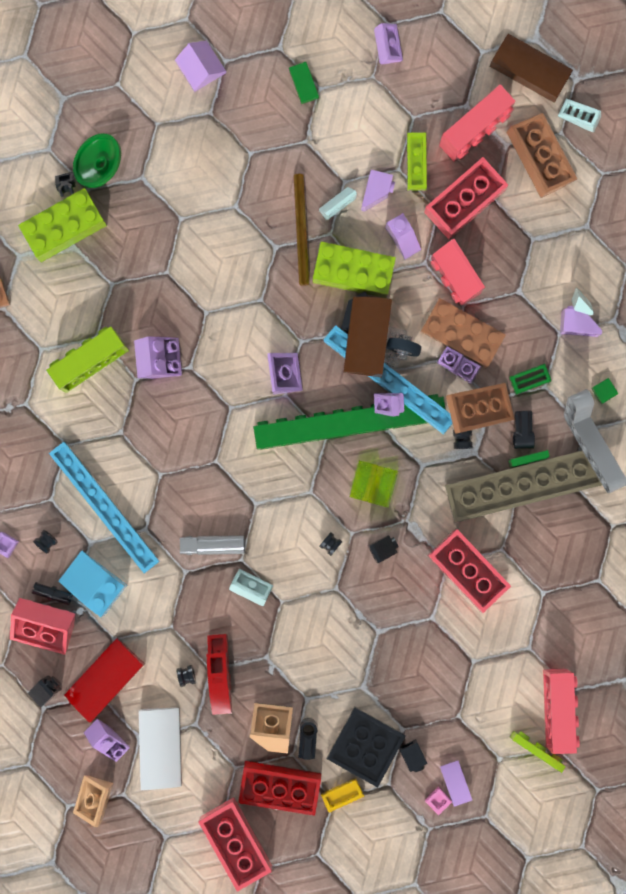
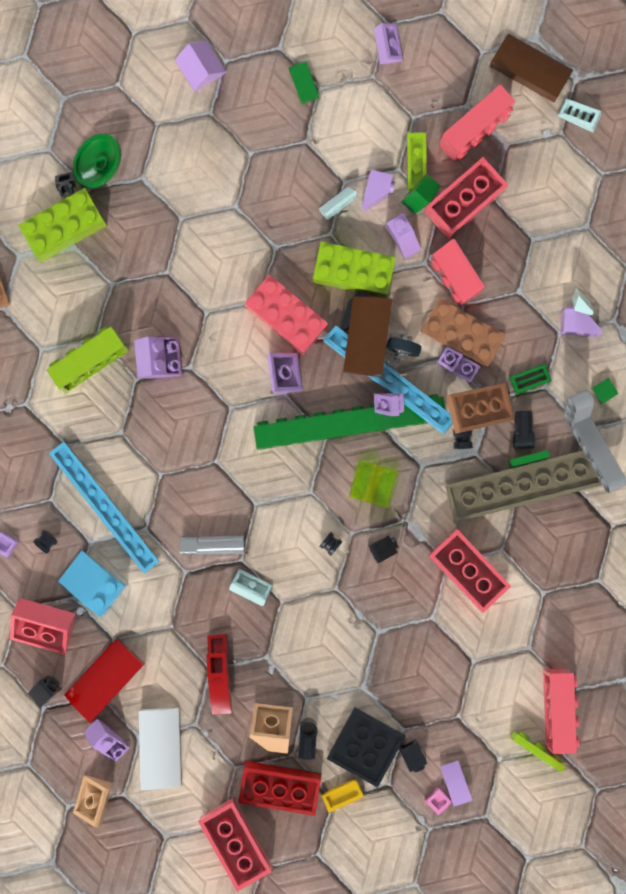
black pin [32,582,73,605] -> none
black wheel [176,665,196,687] -> none
pearl gold axle [294,173,309,286] -> none
nougat slope [506,113,577,198] -> none
none -> coral brick [245,274,328,356]
none -> green slope [401,173,441,215]

